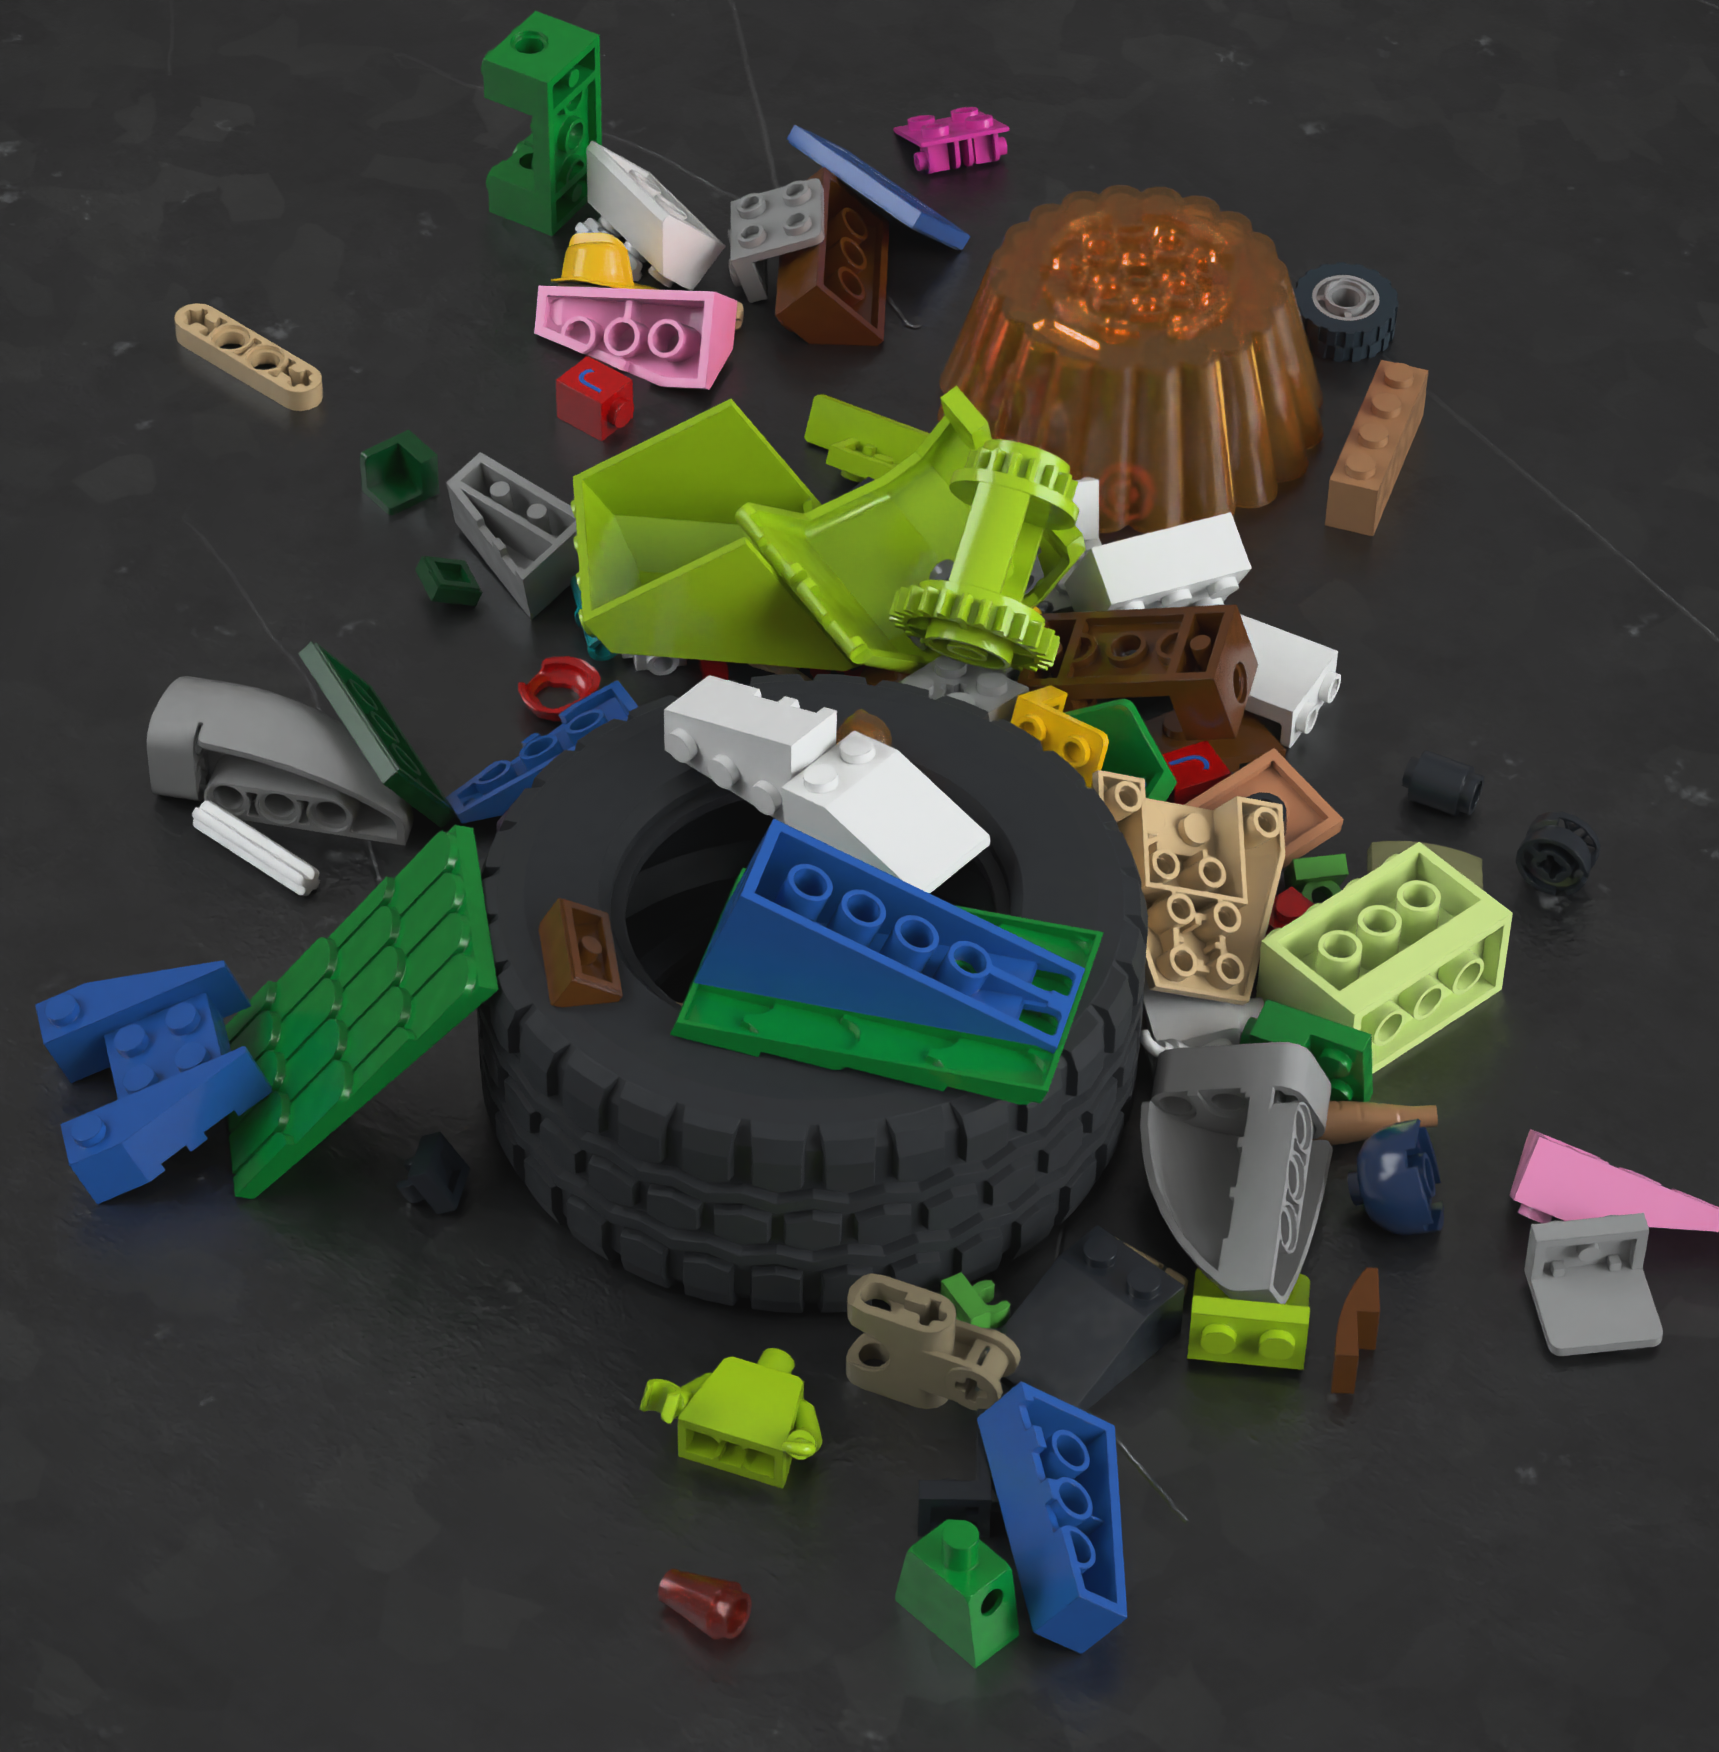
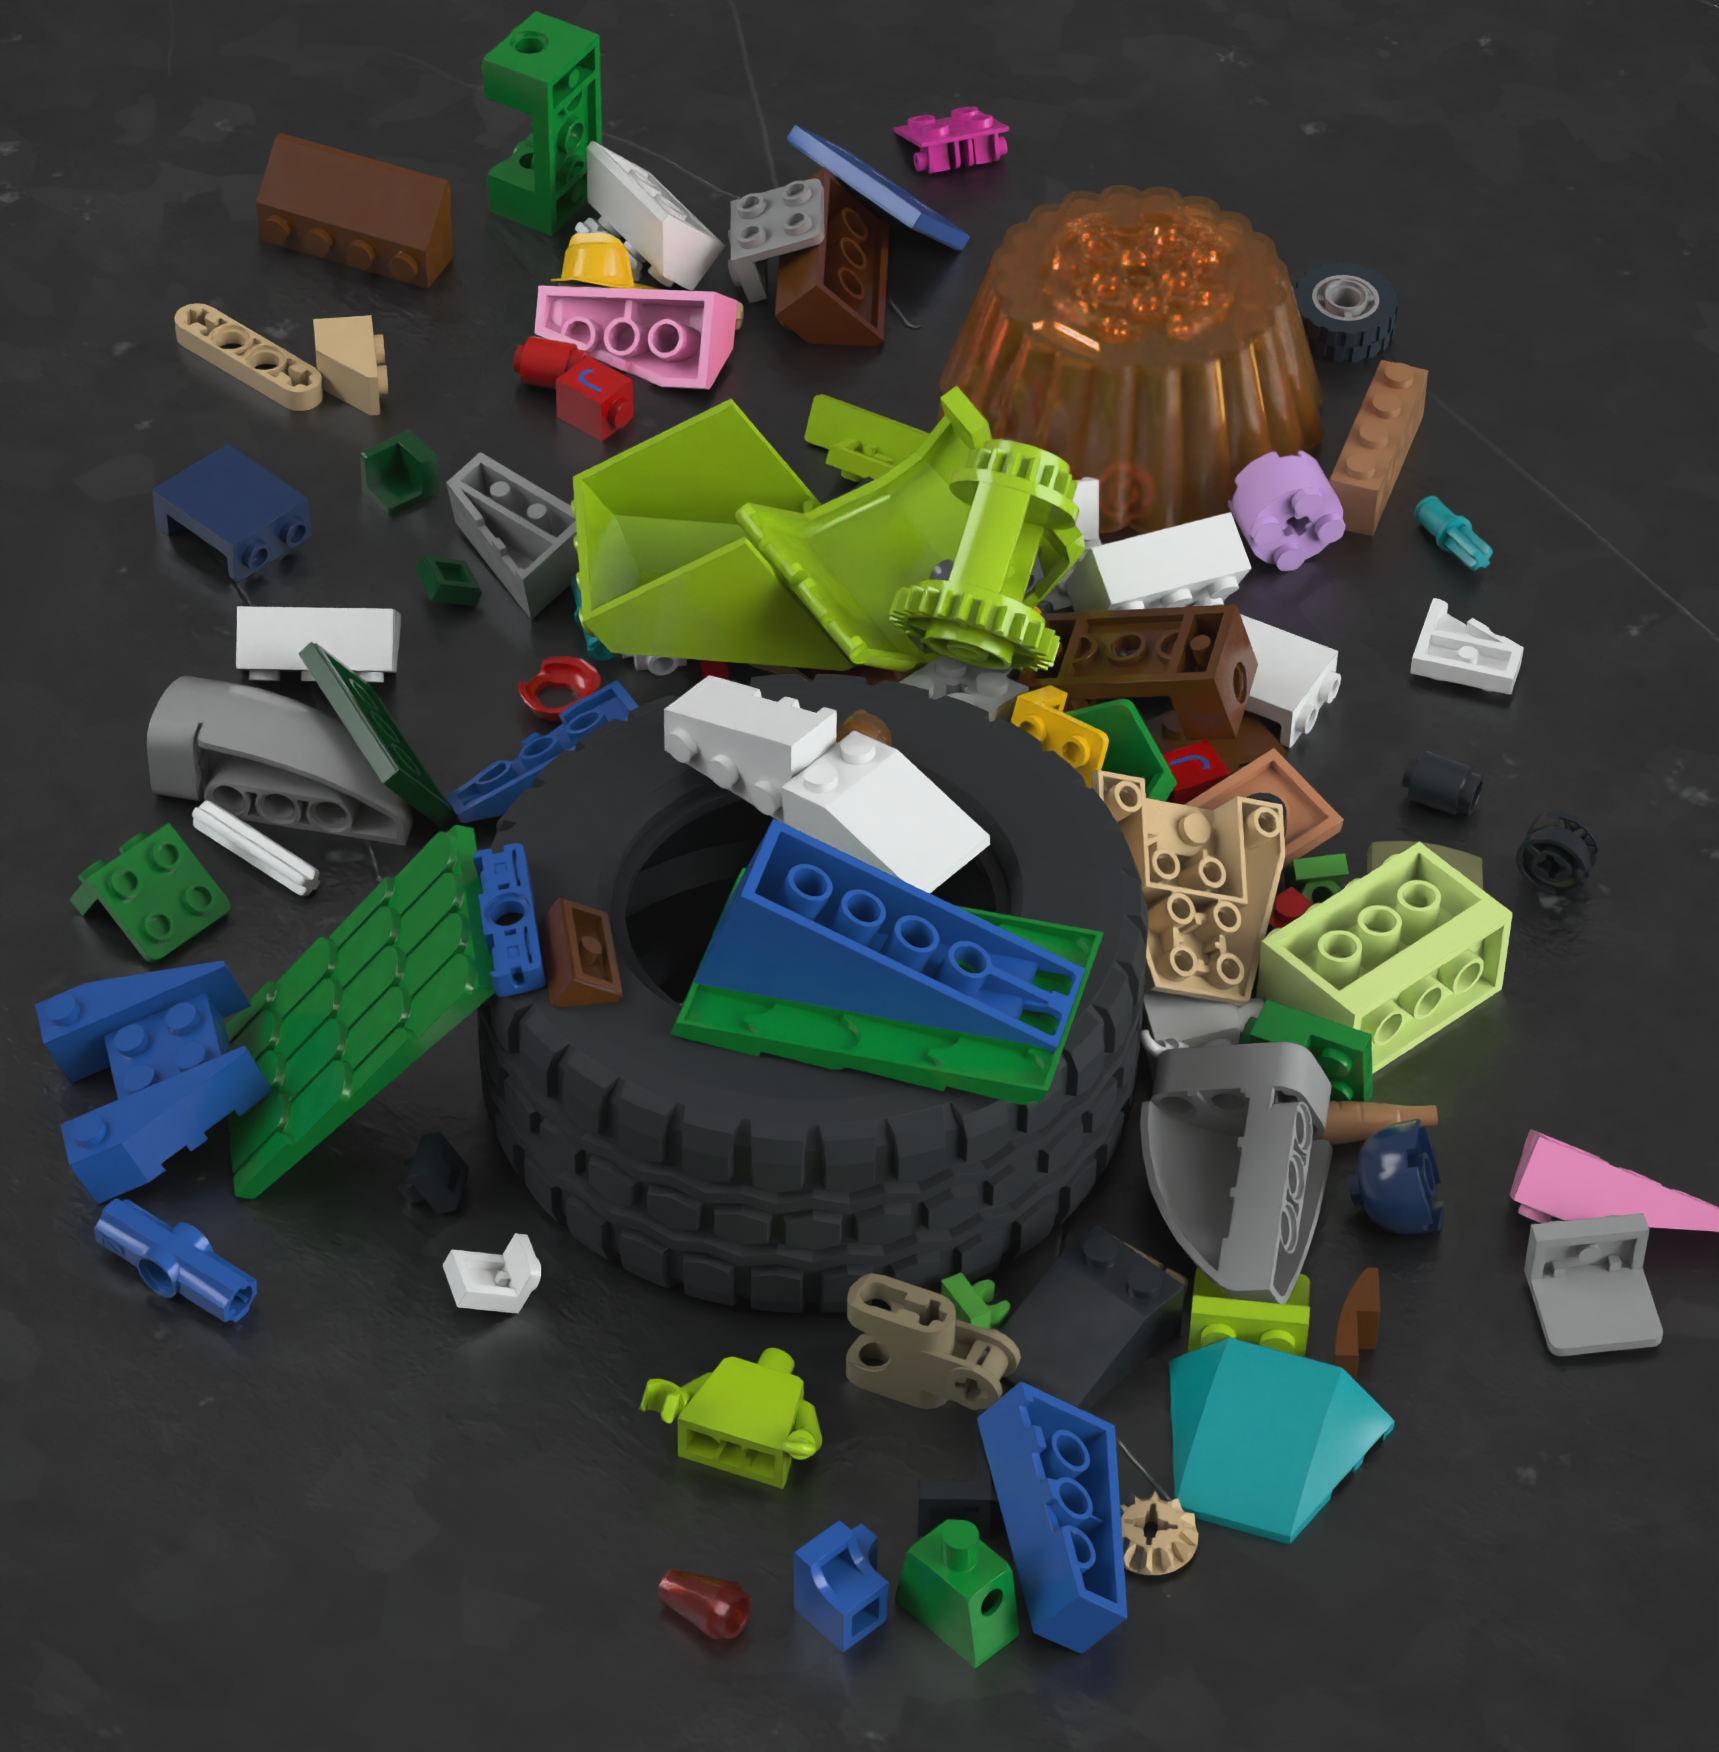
none -> green bracket [69,823,230,963]
none -> blue piece [94,1198,258,1323]
none -> dark blue panel [152,443,311,582]
none -> white slope [236,606,401,683]
none -> reddish brown slope [256,133,453,289]
none -> tan slope [313,315,389,415]
none -> white bracket [442,1233,541,1314]
none -> blue piece [473,843,547,997]
none -> red brick [513,336,588,390]
none -> blue brick [794,1520,889,1653]
none -> tan gear [1120,1491,1199,1575]
none -> teal wedge [1168,1337,1395,1544]
none -> lavender brick [1228,451,1346,571]
none -> white wing [1410,598,1524,695]
none -> teal axle [1414,496,1493,571]

